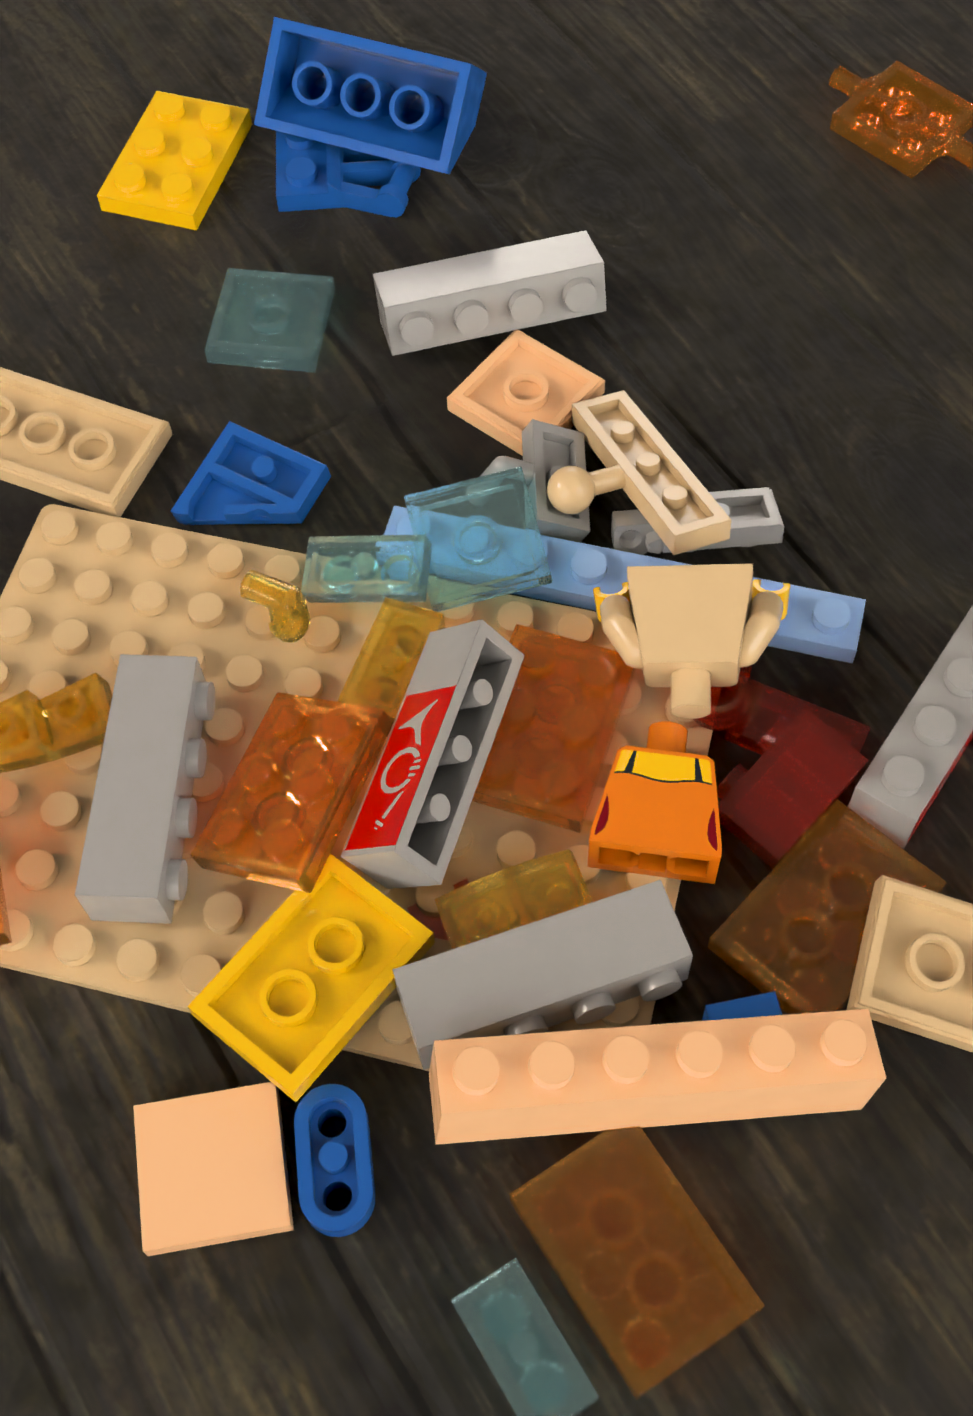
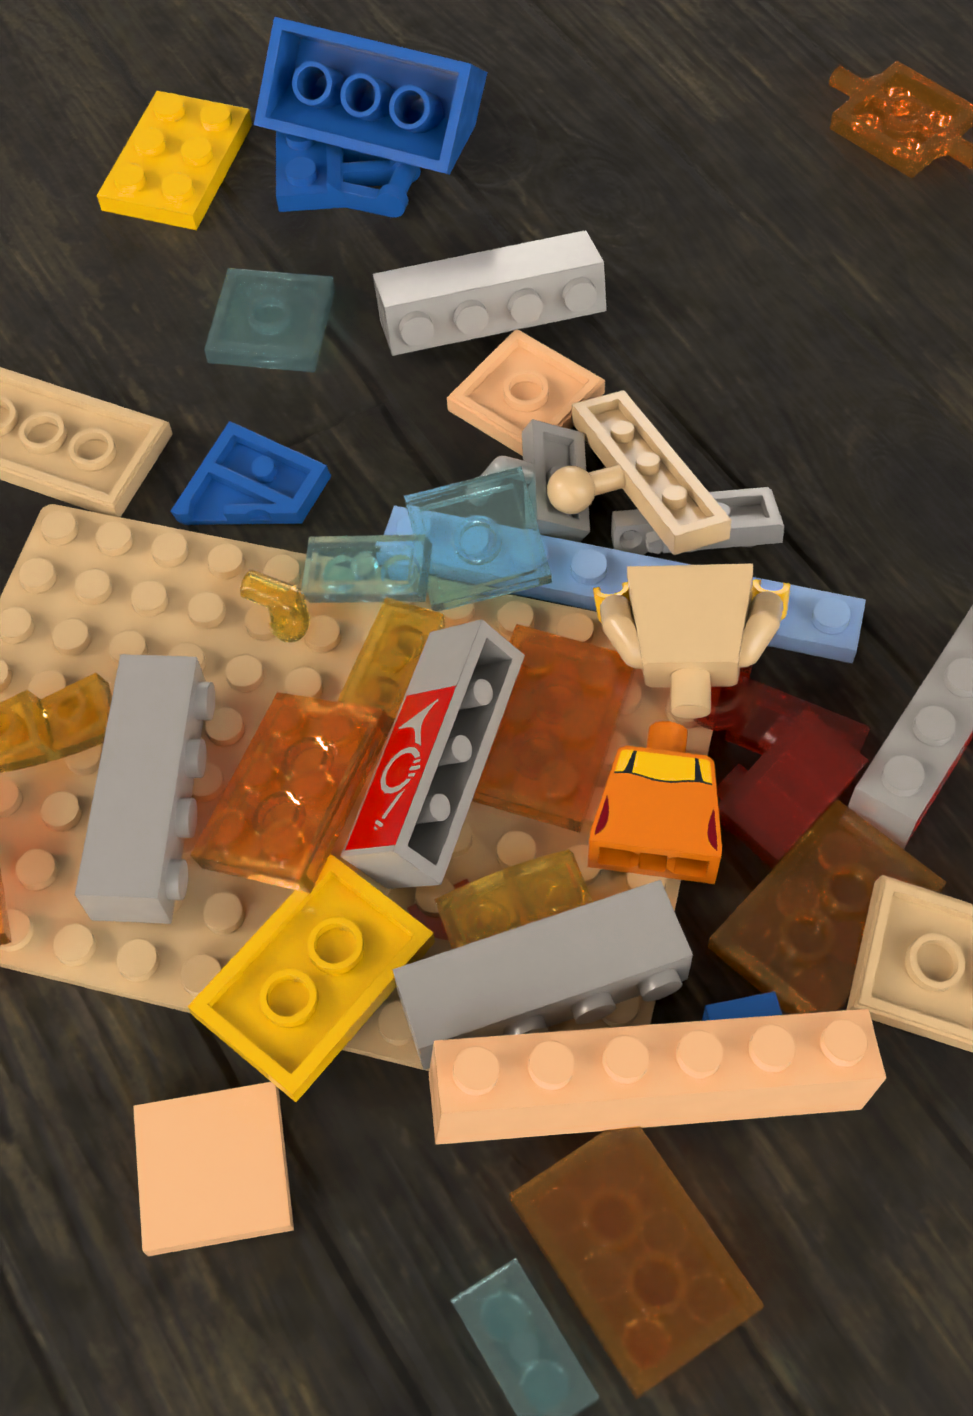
blue plate [294,1084,375,1237] -> none

